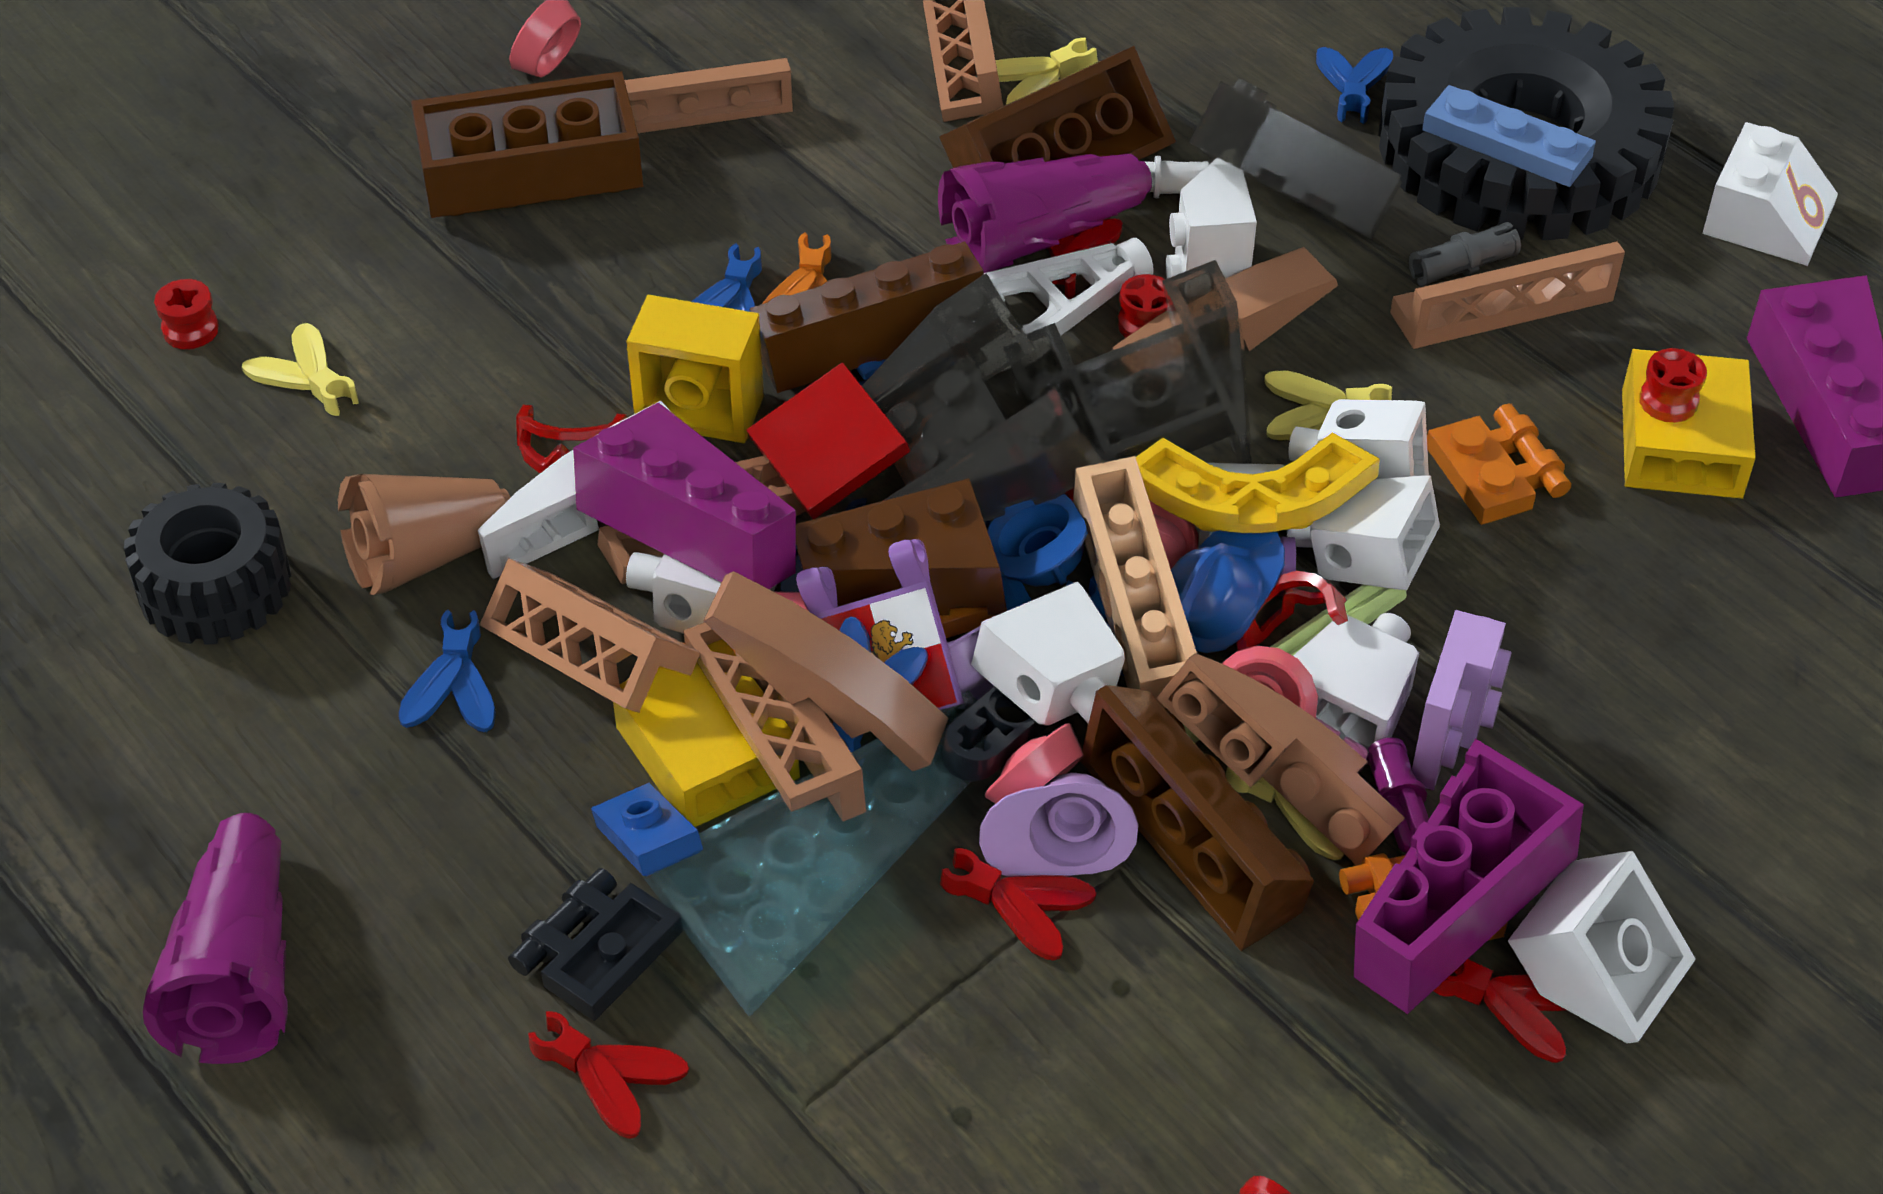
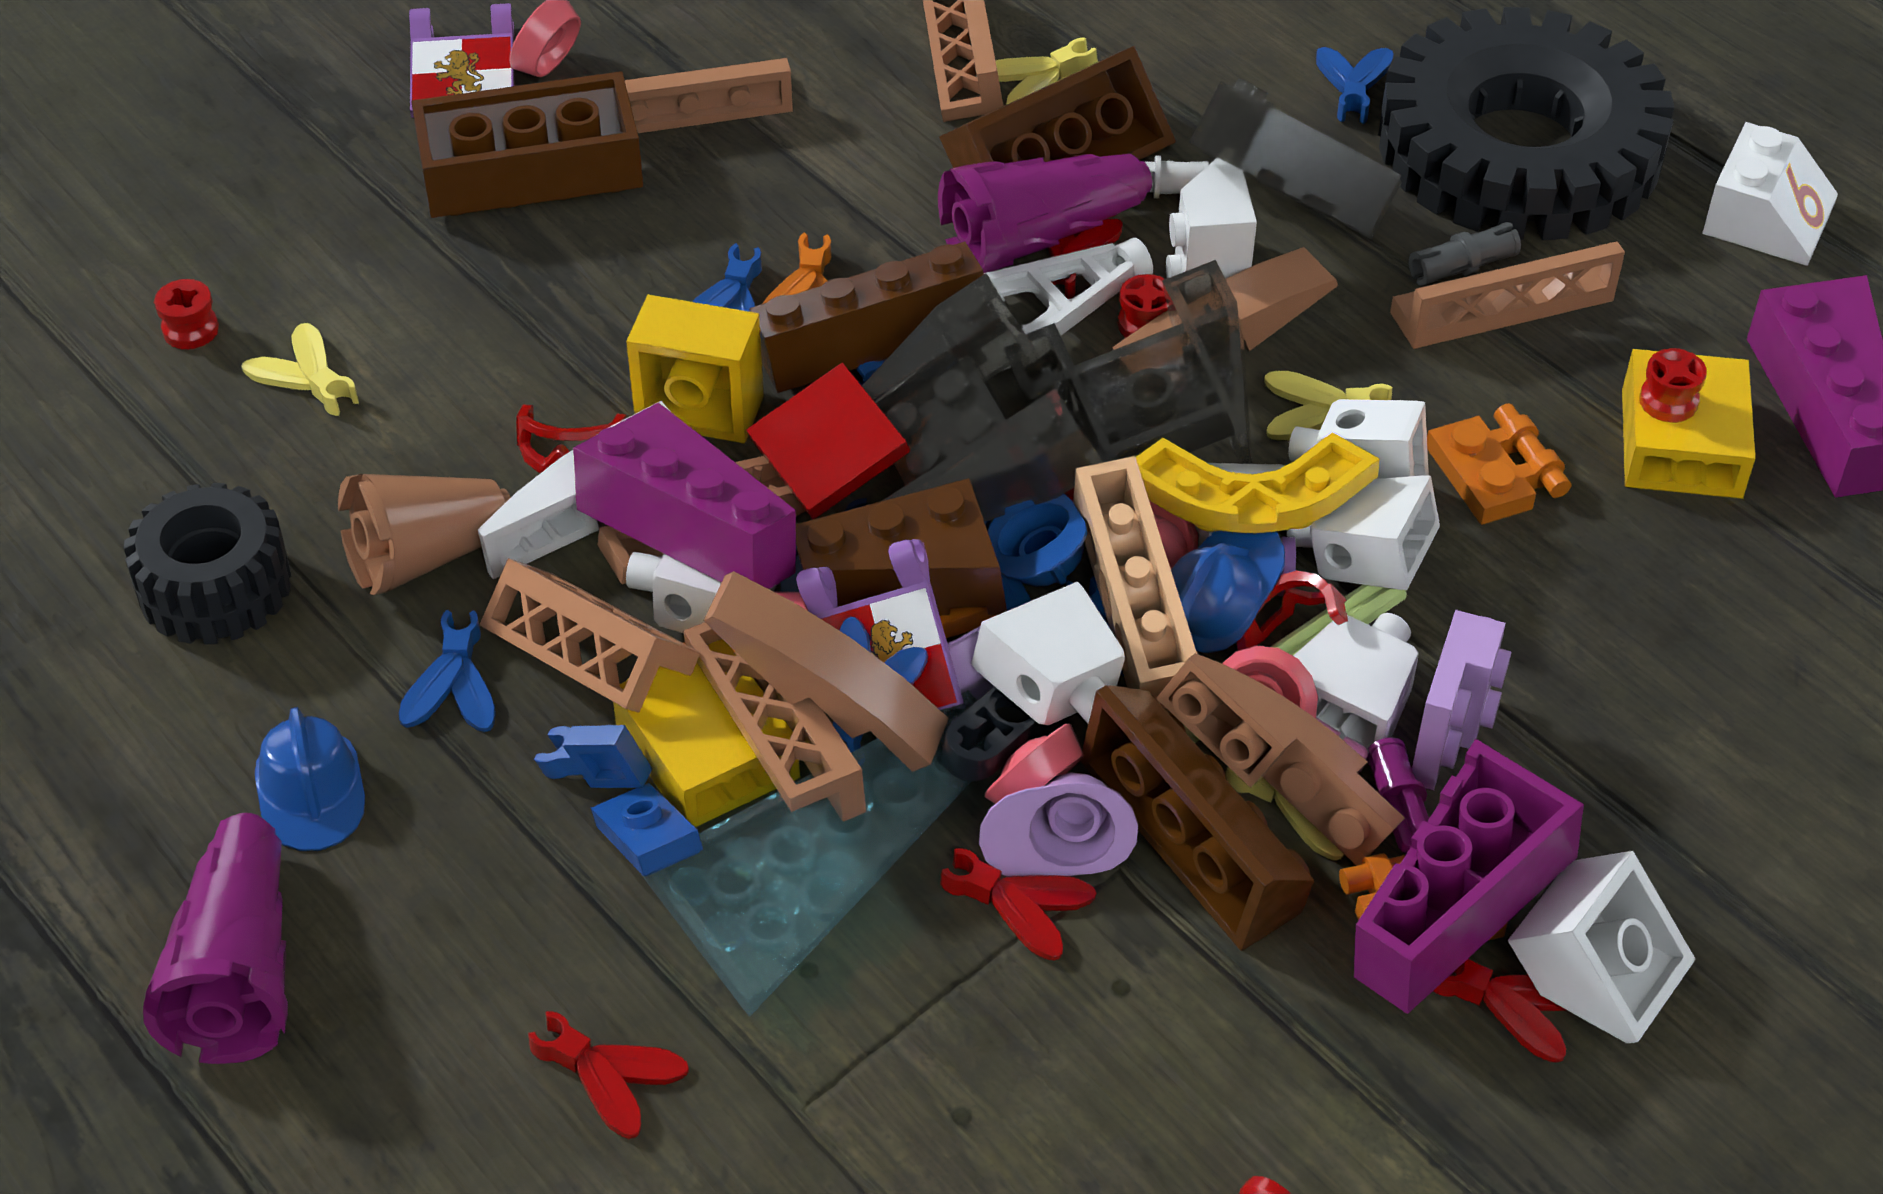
black plate [508,868,683,1021] -> none
medium blue plate [1422,85,1596,187] -> none
none -> blue piece [255,707,365,851]
none -> flag [409,3,514,118]
none -> blue plate [534,725,653,788]

